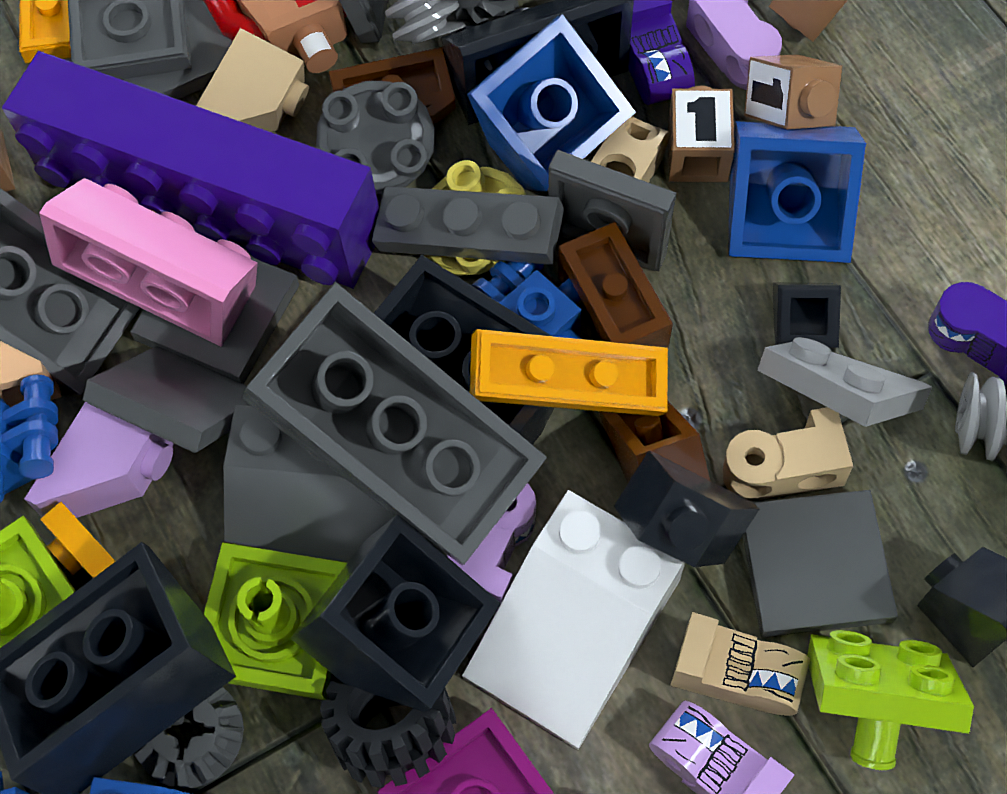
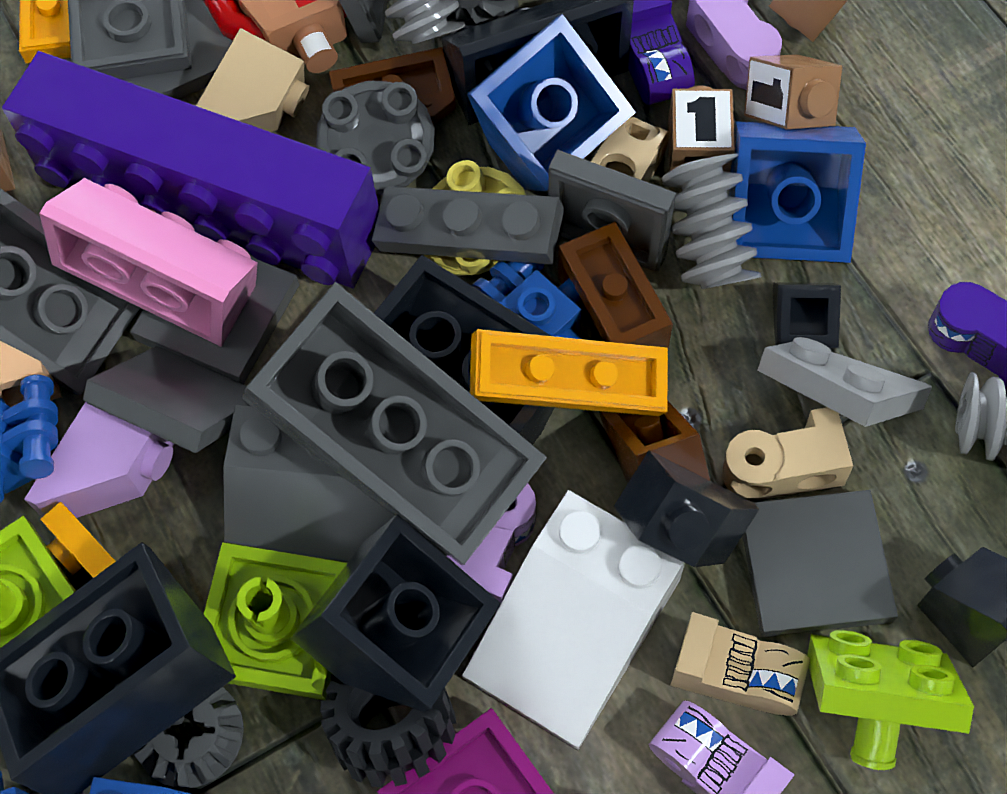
none -> light grey piece [661,154,762,289]

